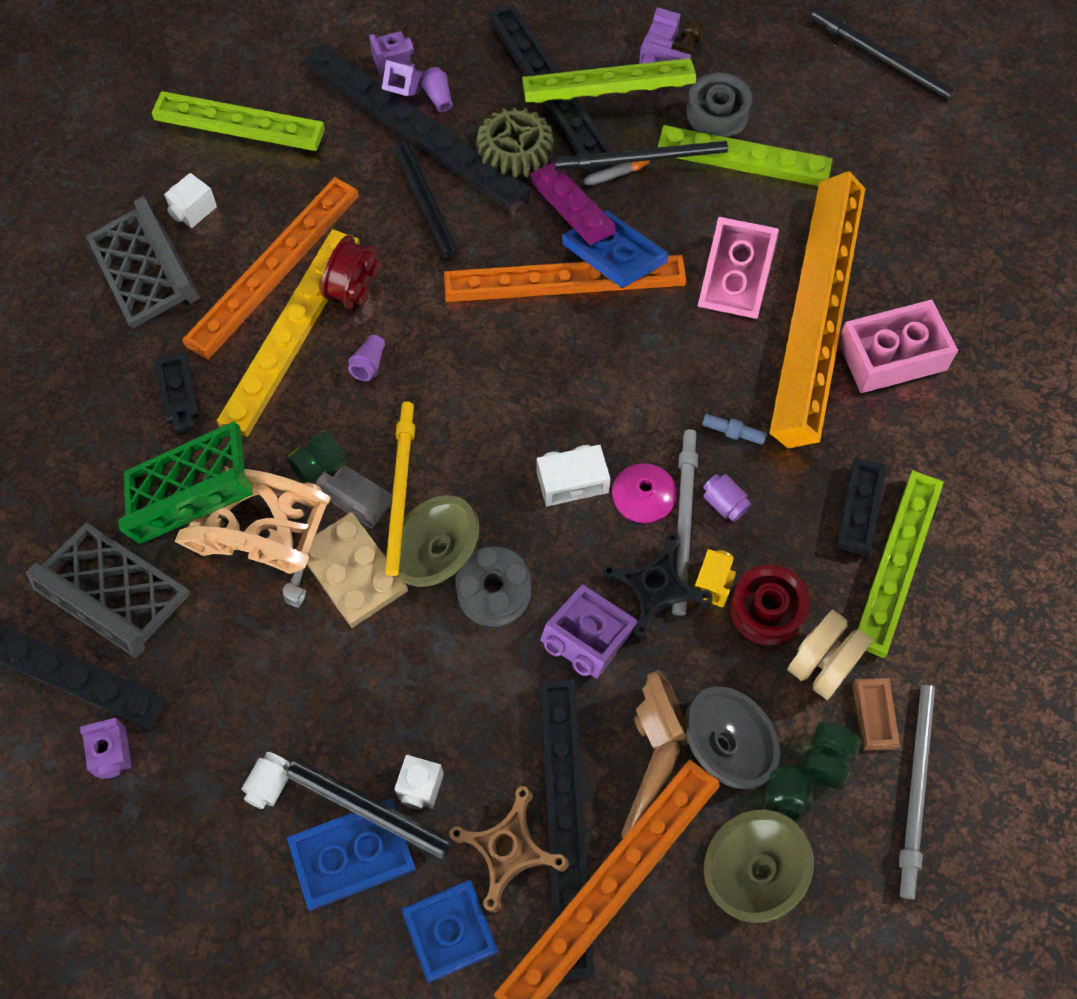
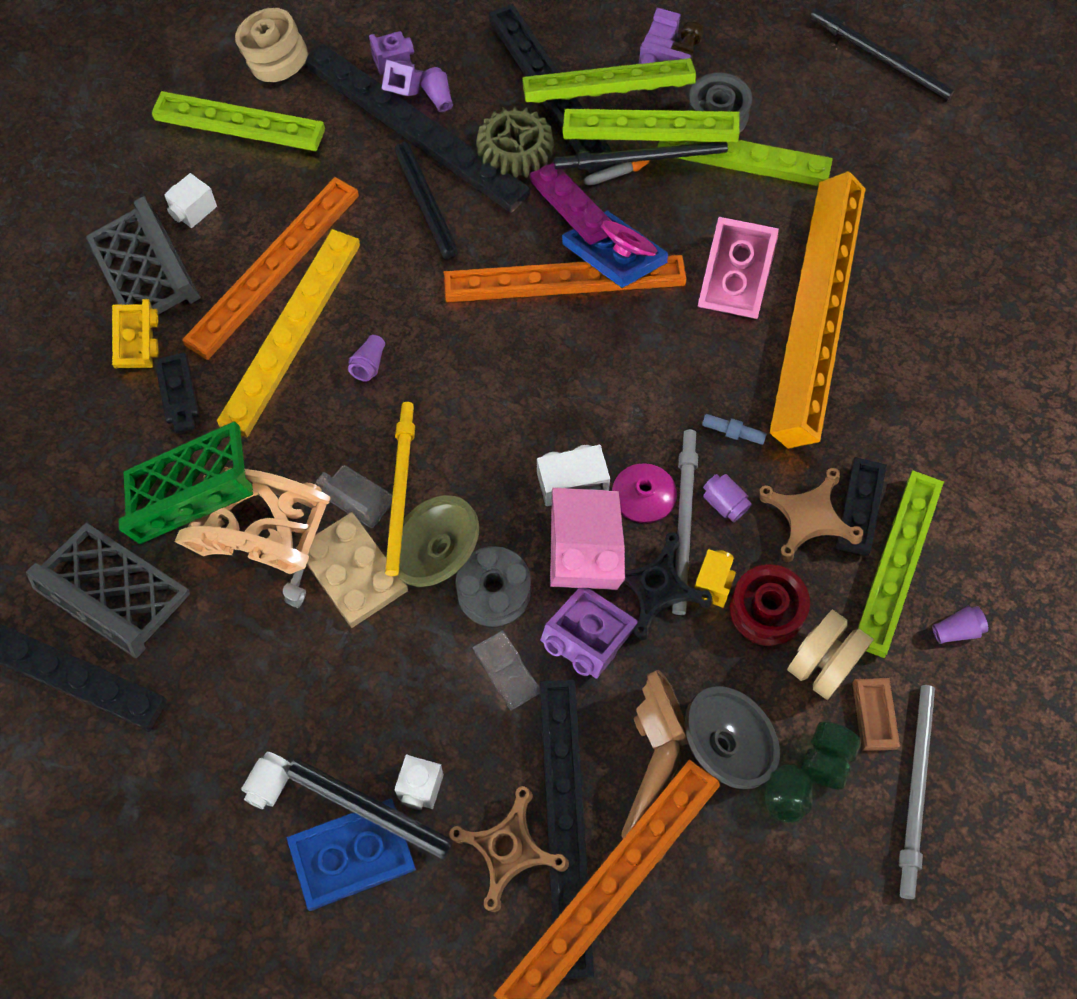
medium lavender brick [80,718,132,779] -> none
clear green wheel [285,429,348,485] -> none
dark red wheel [321,235,381,309] -> none
blue tile [401,879,499,984] -> none
olive dish [704,810,814,923] -> none
bright pink brick [838,300,958,393] -> none
none -> yellow bracket [112,299,159,368]
none -> tan wheel [235,8,308,82]
none -> clear slope [473,630,540,711]
none -> bright pink slope [550,488,625,590]
none -> lime plate [563,109,739,142]
none -> dark pink dish [601,220,657,257]
none -> medium nougat piece [760,468,863,562]
none -> medium lavender cone [932,606,988,644]

